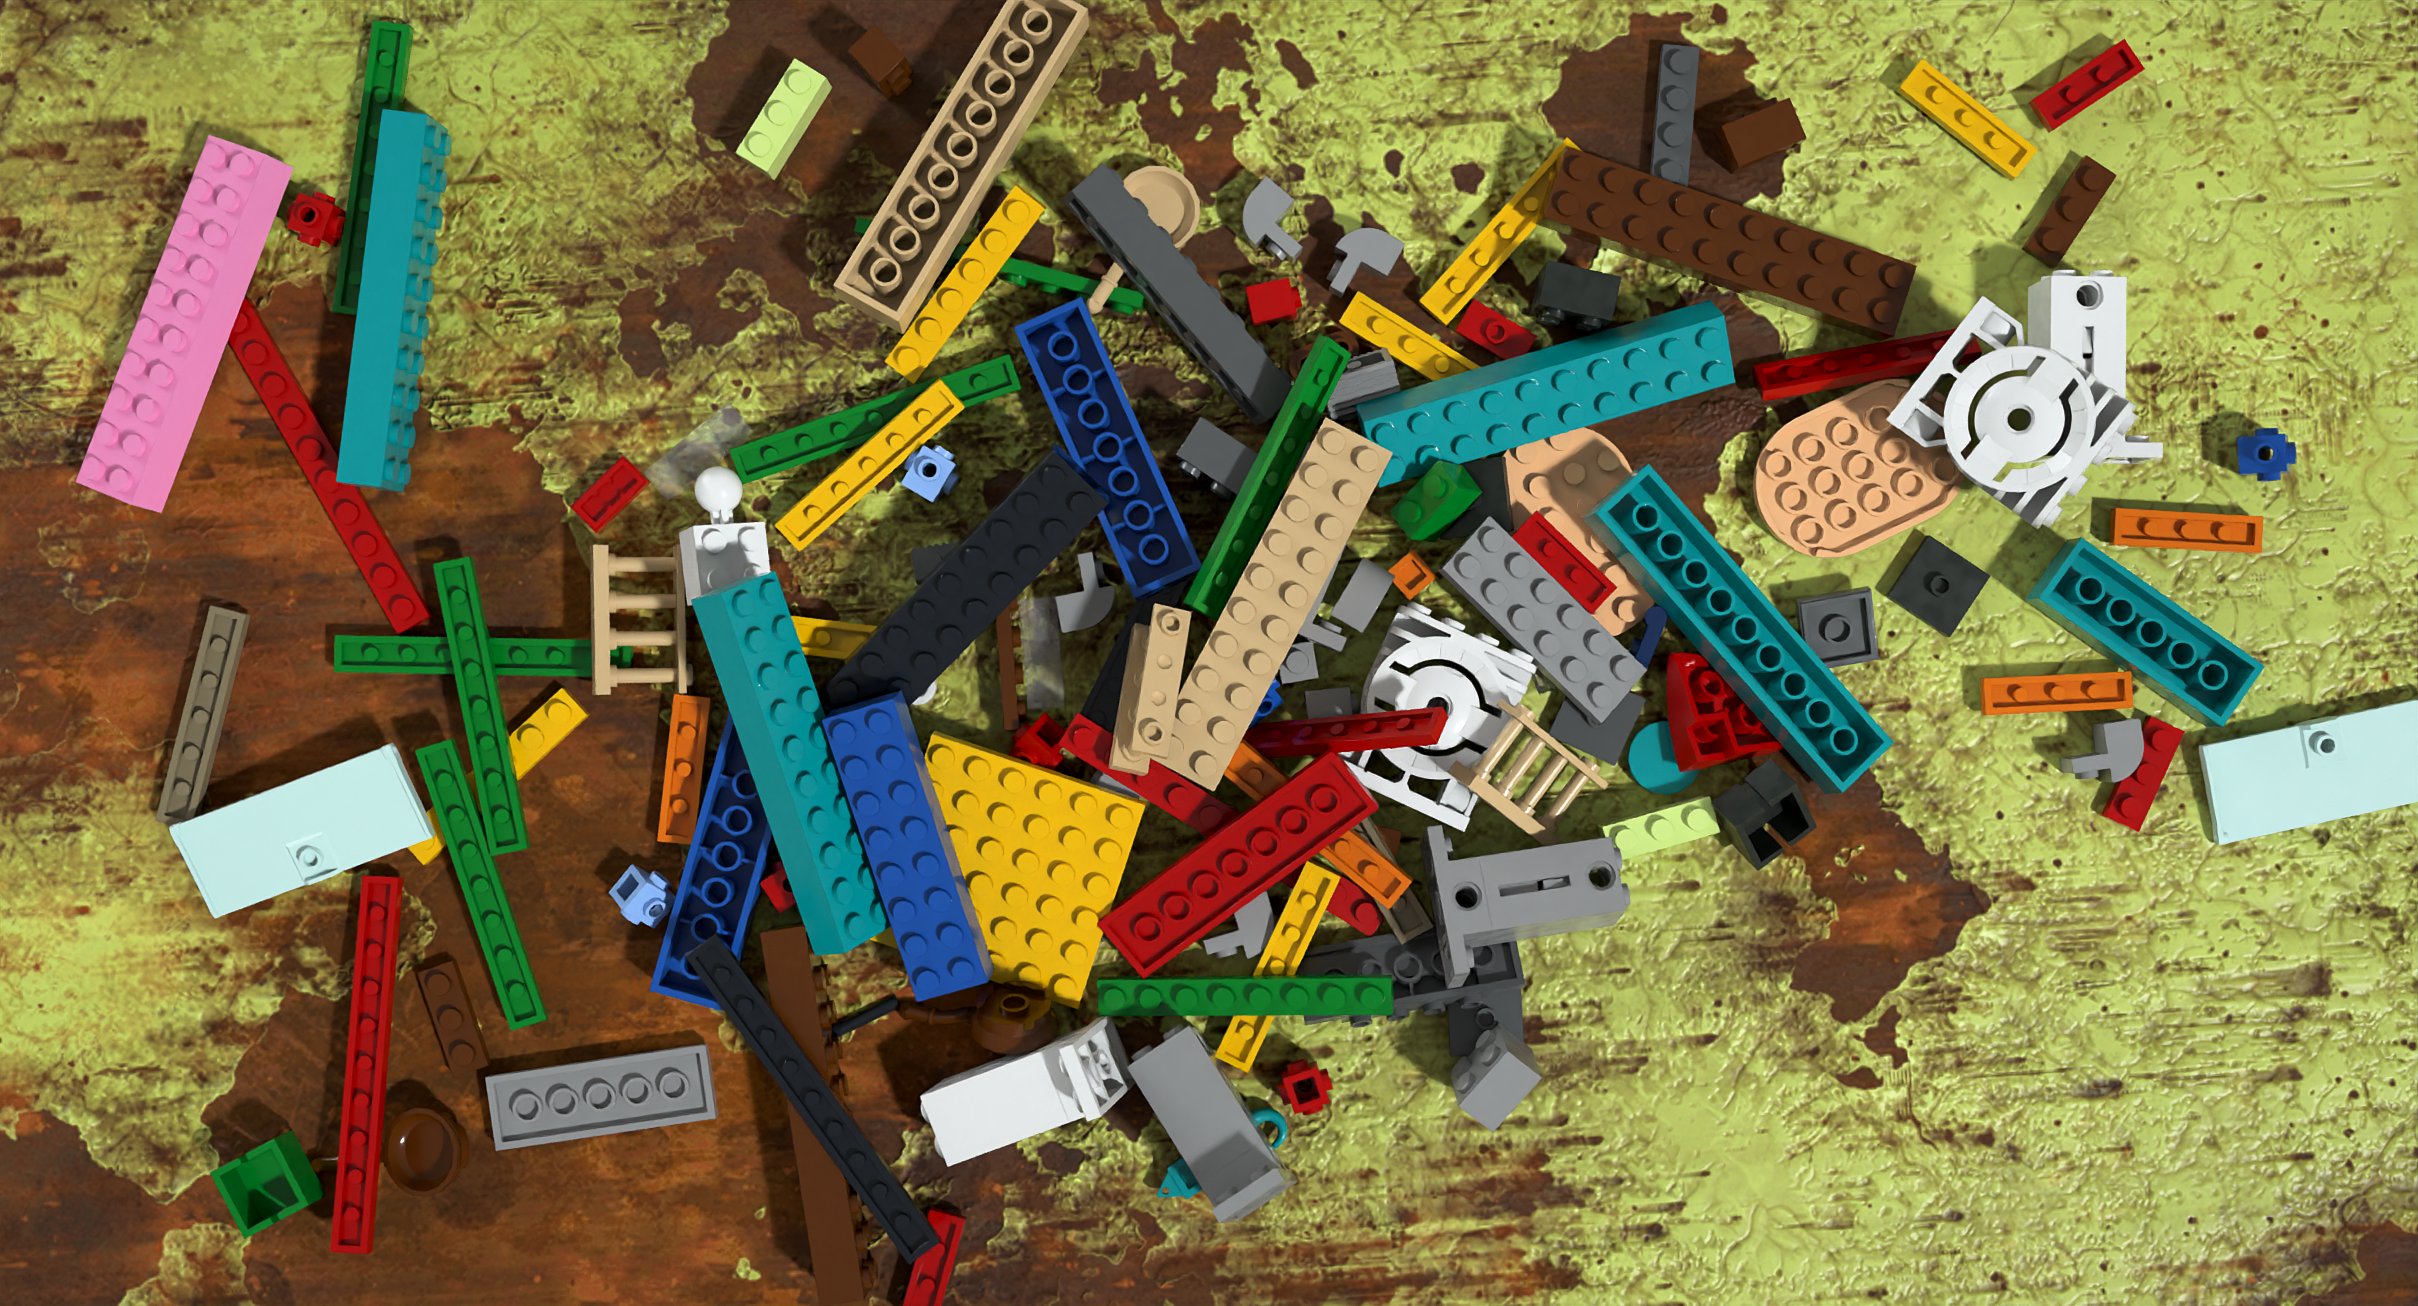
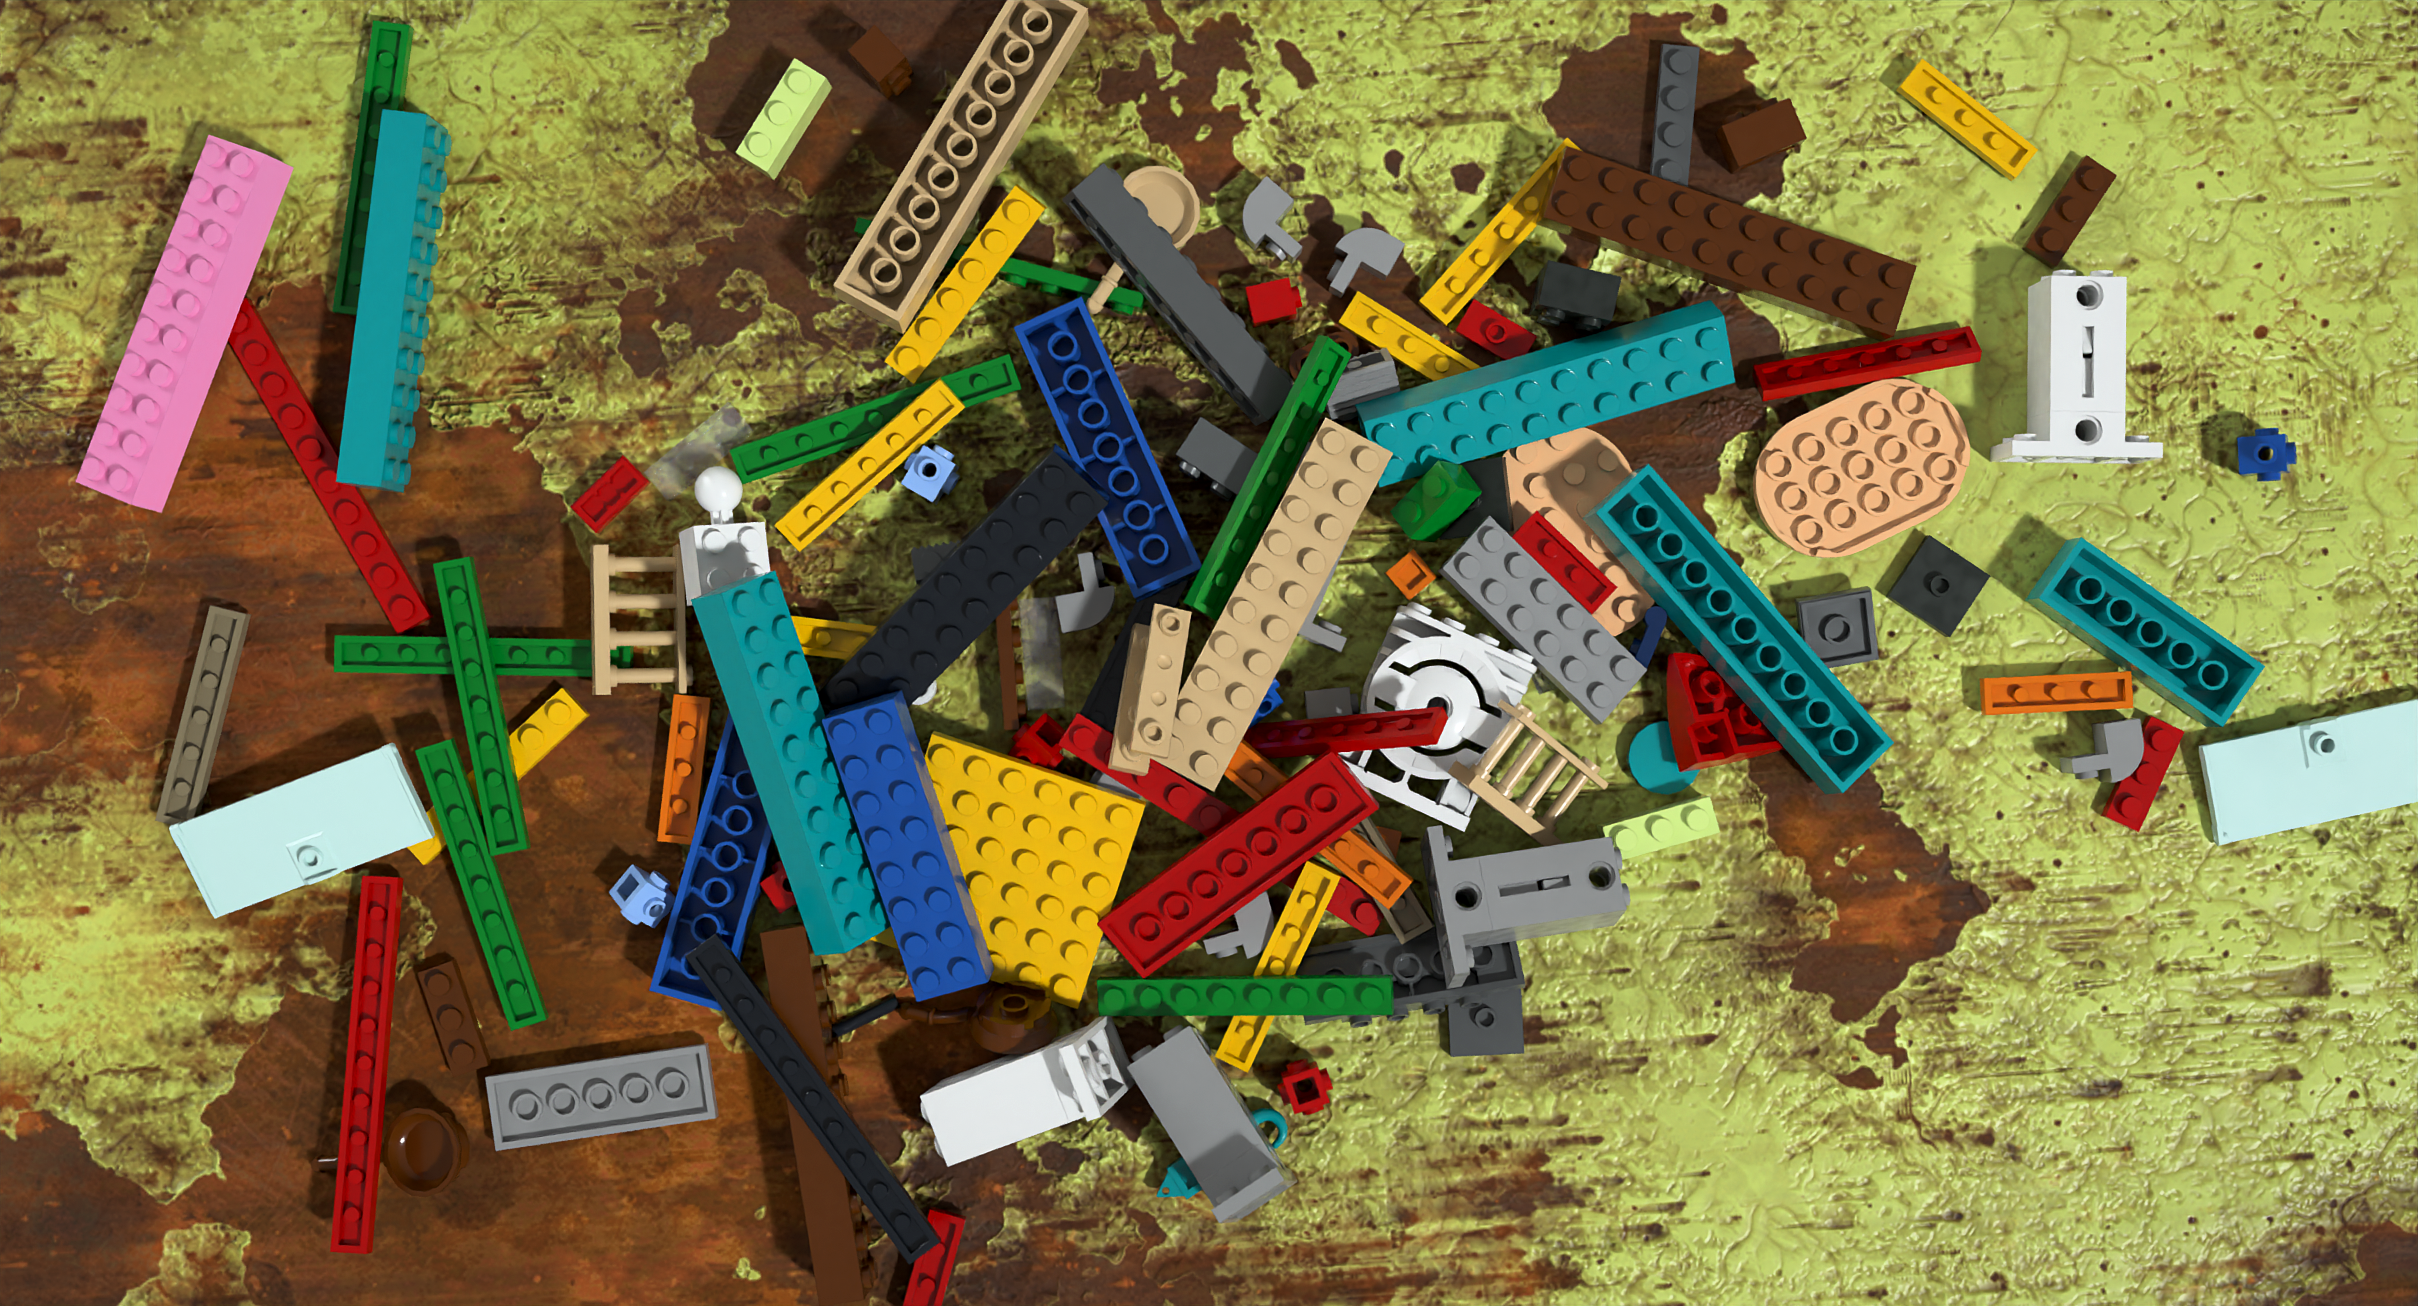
green piece [210,1130,326,1239] -> none
red brick [286,191,346,248] -> none
light grey brick [1279,641,1319,684] -> none
light grey brick [1330,557,1395,633] -> none
light grey brick [1450,1023,1542,1133] -> none
dark grey plate [1547,692,1646,766] -> none
pearl dark grey piece [1711,758,1817,871] -> none
white brick [1886,296,2138,529] -> none
red plate [2029,39,2145,133] -> none
orange plate [2109,508,2263,554] -> none

